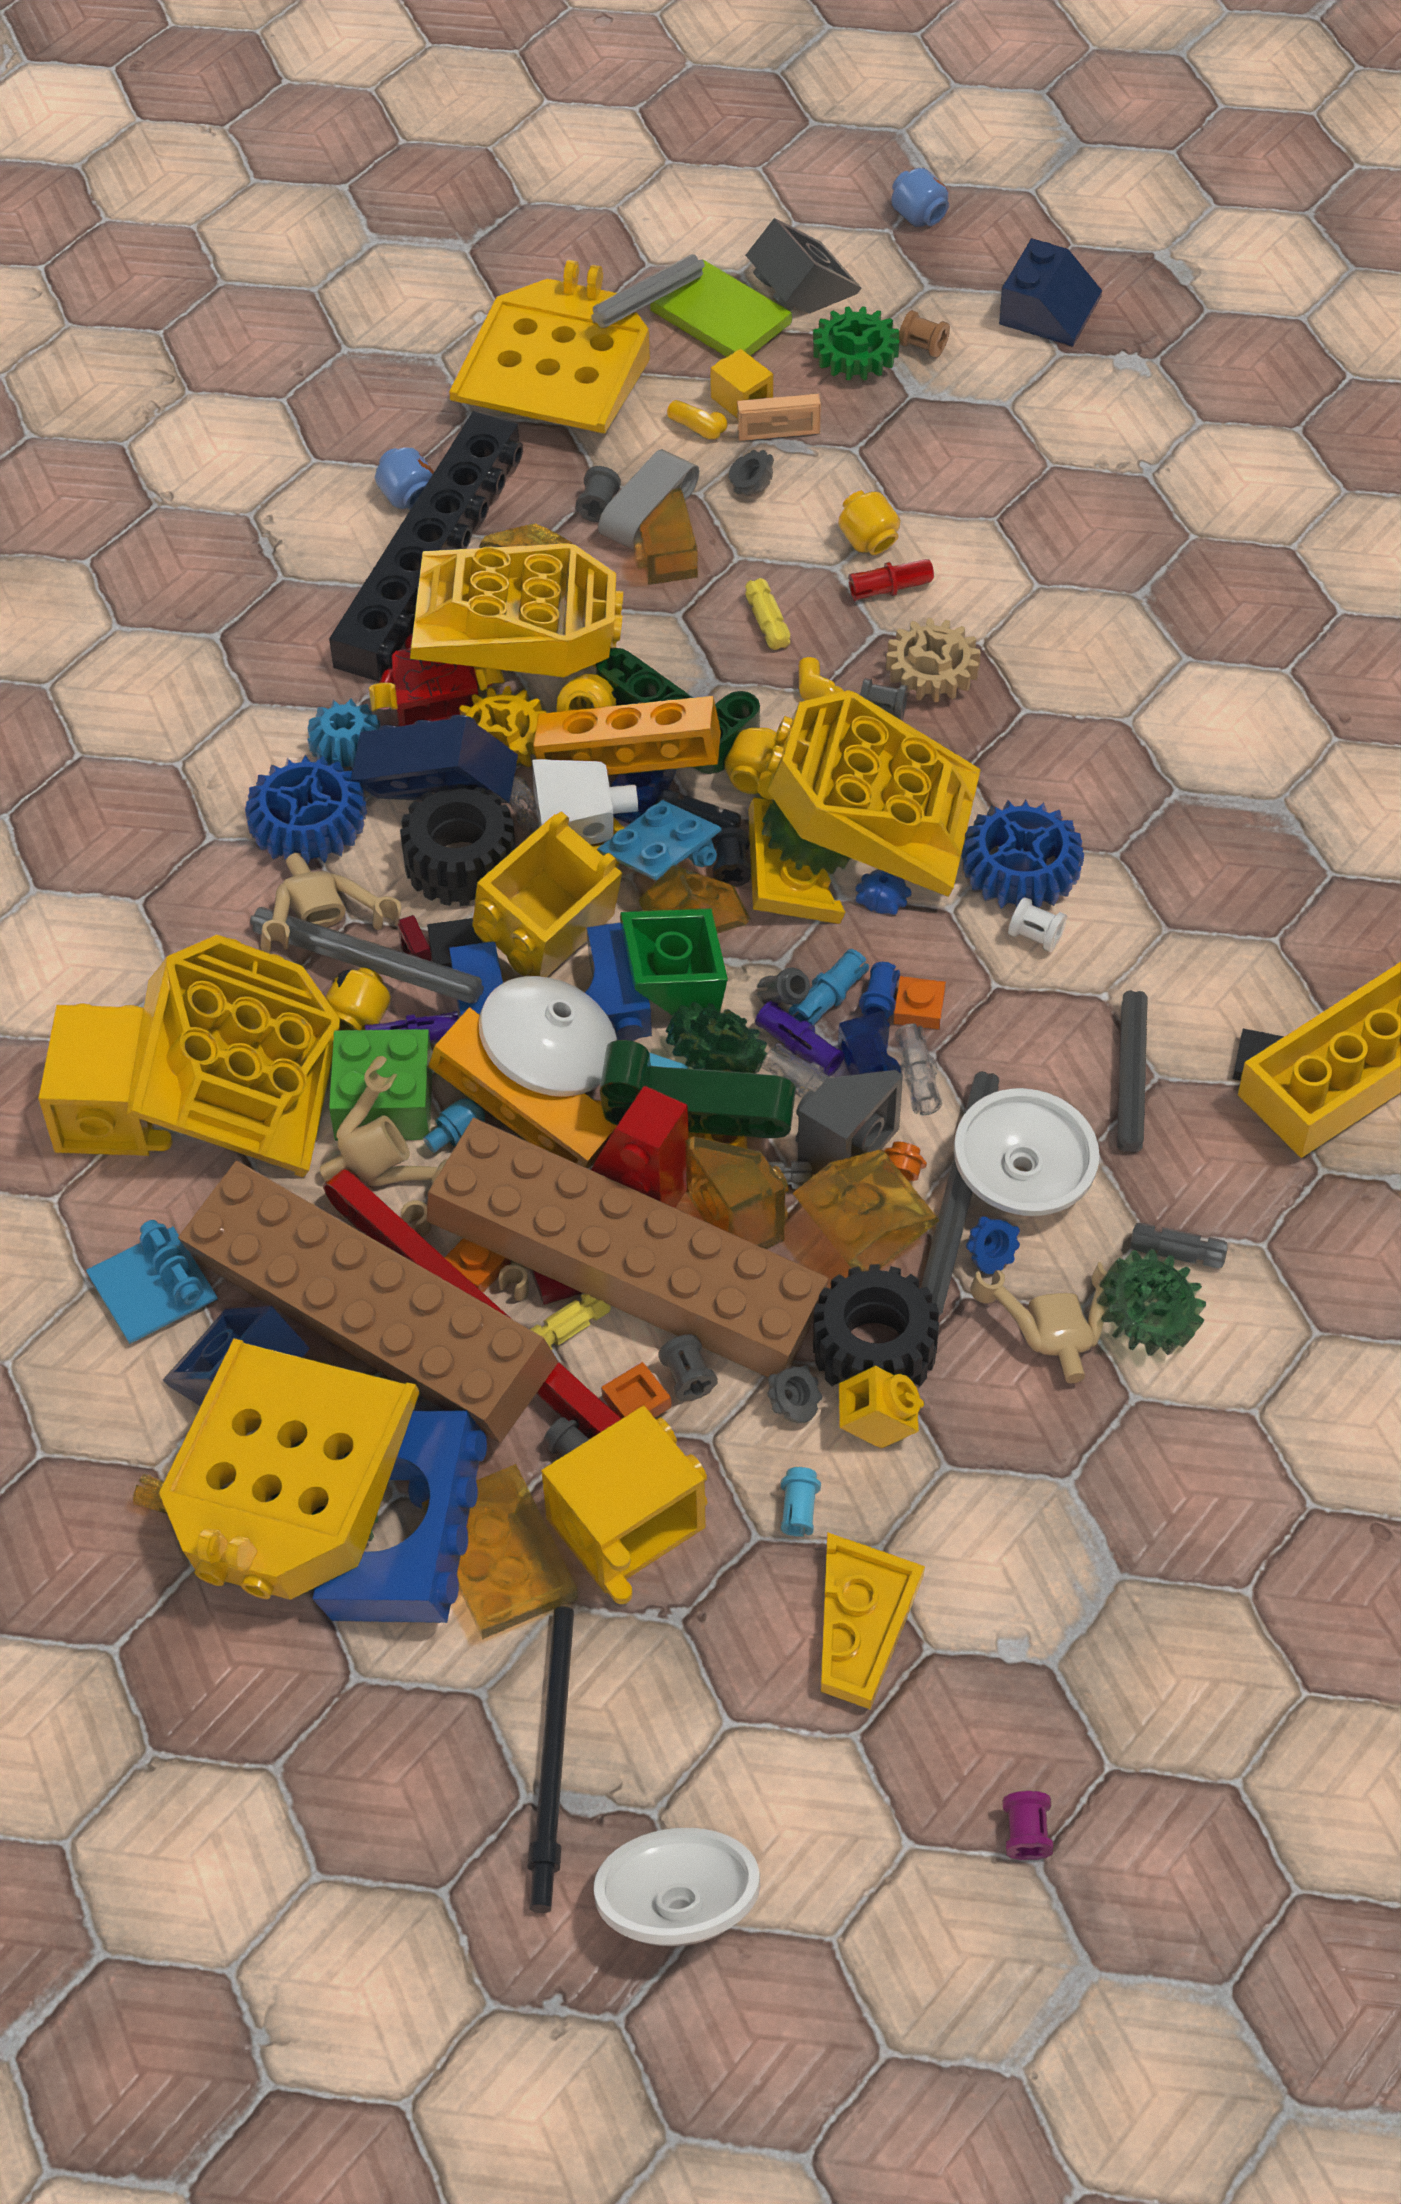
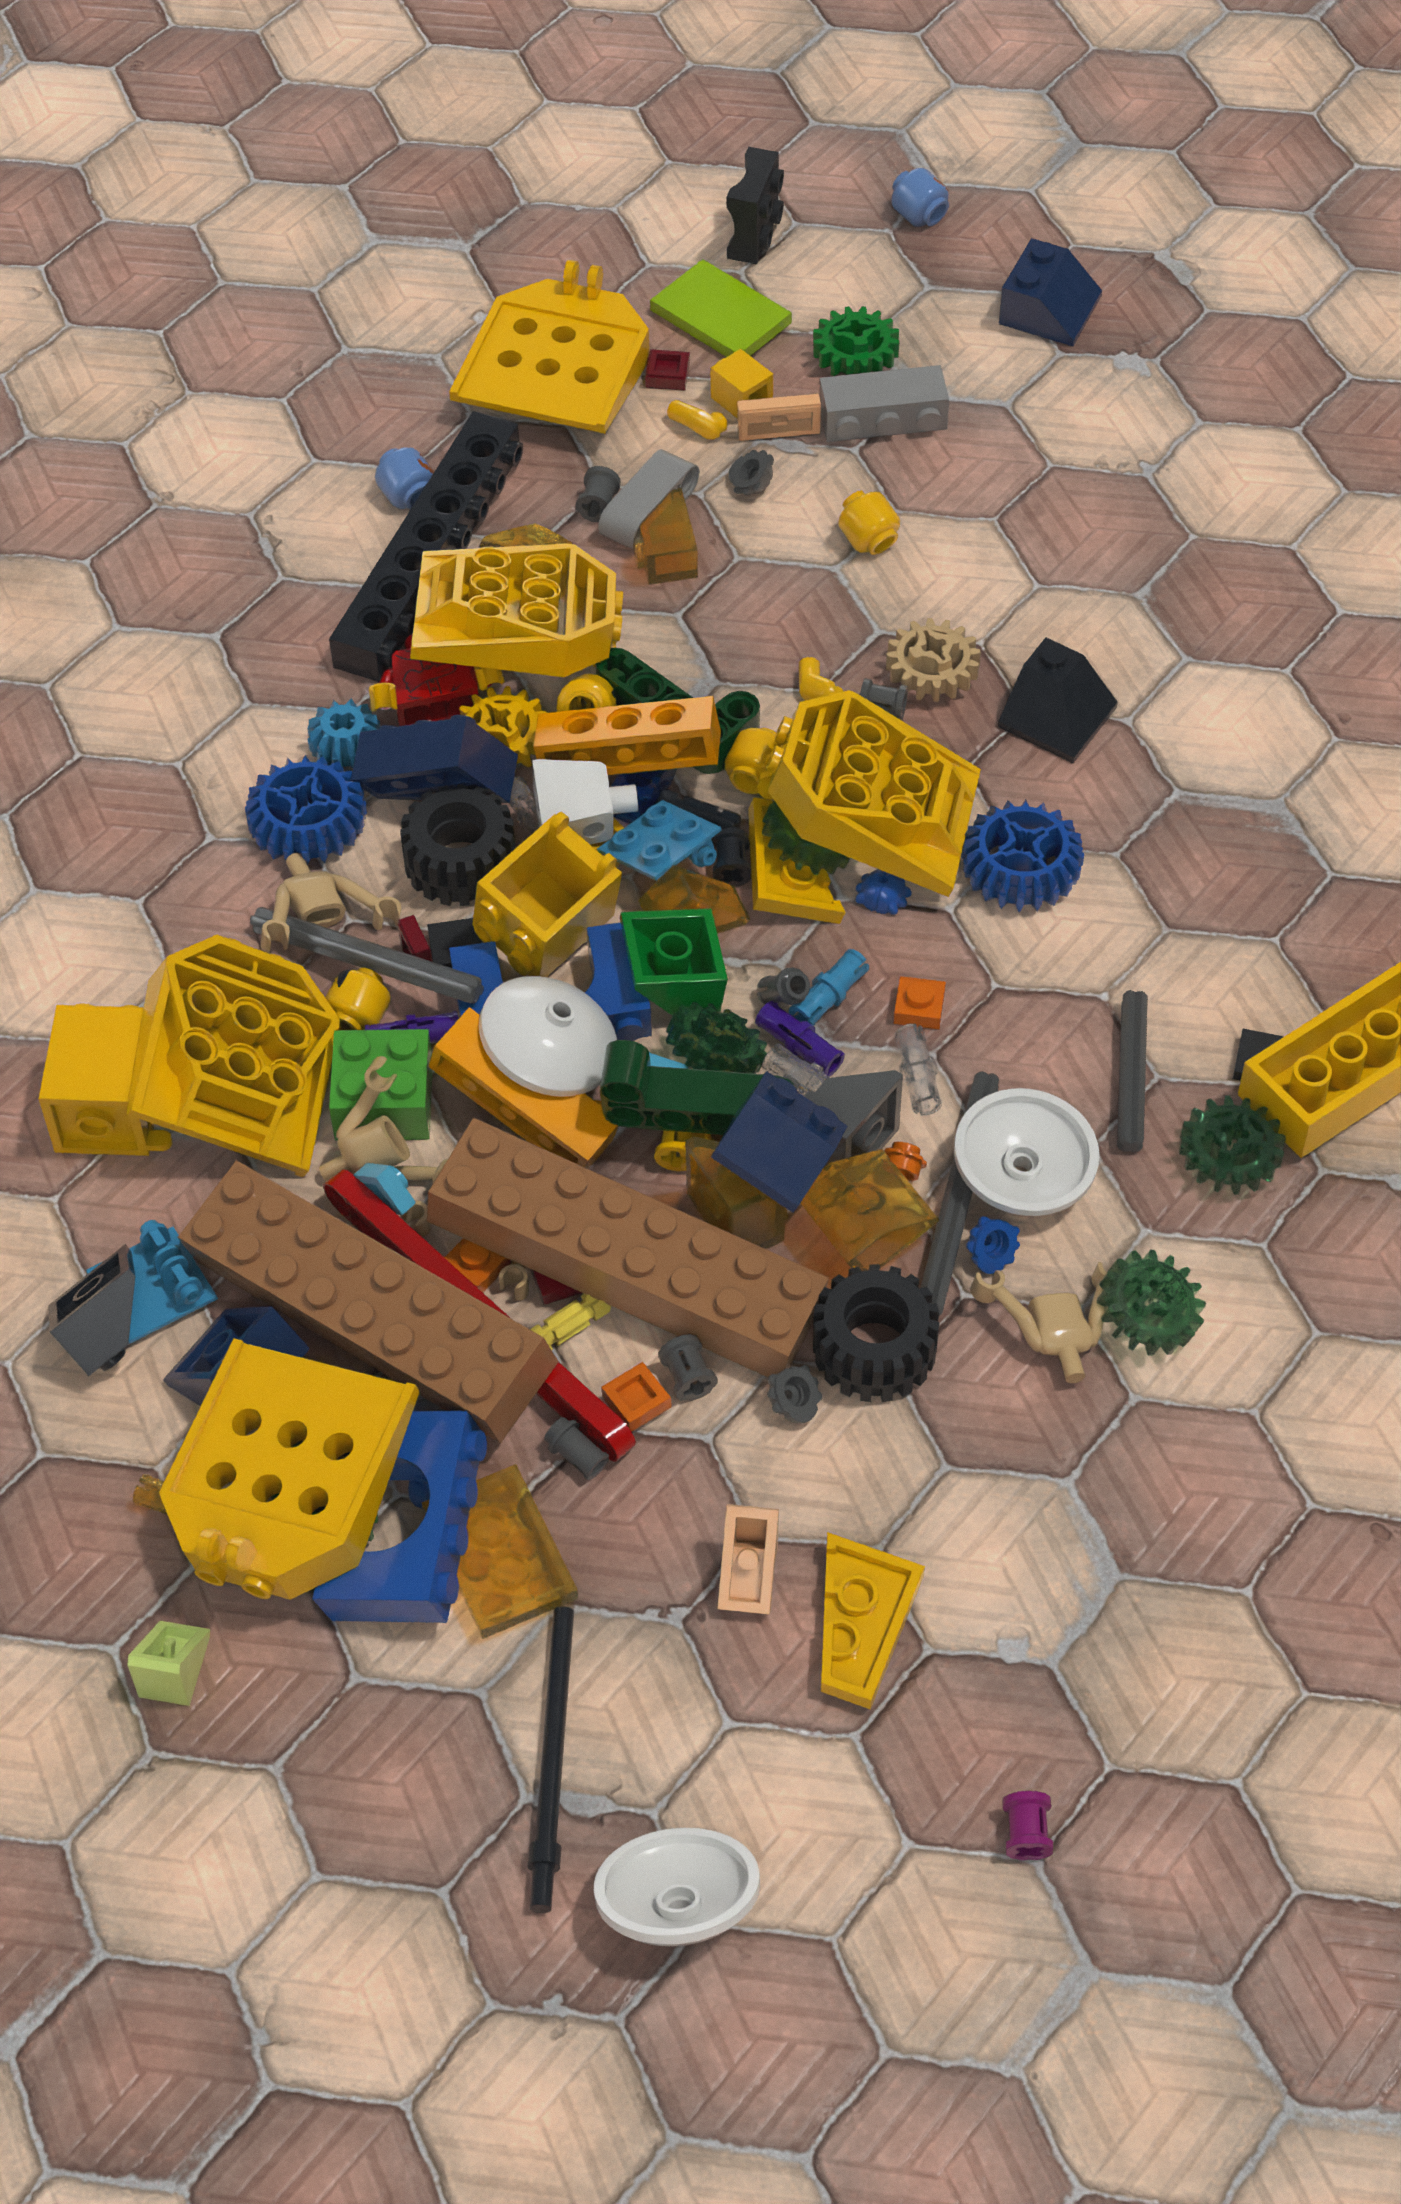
dark azure cylinder [423,1098,485,1153] -> none
yellow container [541,1405,708,1604] -> none
light grey axle [591,254,705,328] -> none
red wedge [591,1086,690,1208] -> none
dark grey slope [745,218,862,314] -> none
light yellow axle [745,578,791,650] -> none
medium azure pin [781,1467,821,1537] -> none
clear blue leg [838,1011,901,1075] -> none
yellow brick [839,1366,924,1449] -> none
red axle [848,559,934,601] -> none
blue pin [859,962,900,1022] -> none
medium nougat bush [899,310,950,358] -> none
white bush [1008,897,1067,952] -> none
dark grey axle [1131,1223,1228,1269] -> none
none -> black slope [48,1244,135,1376]
none -> yellowish green slope [128,1621,210,1706]
none -> medium azure plate [354,1163,416,1215]
none -> dark red tile [645,349,690,391]
none -> dark blue slope [711,1071,848,1213]
none -> light nougat slope [718,1504,779,1614]
none -> black brick [726,147,784,264]
none -> light grey brick [819,365,949,442]
none -> black slope [998,637,1118,763]
none -> clear green gear [1179,1096,1286,1195]

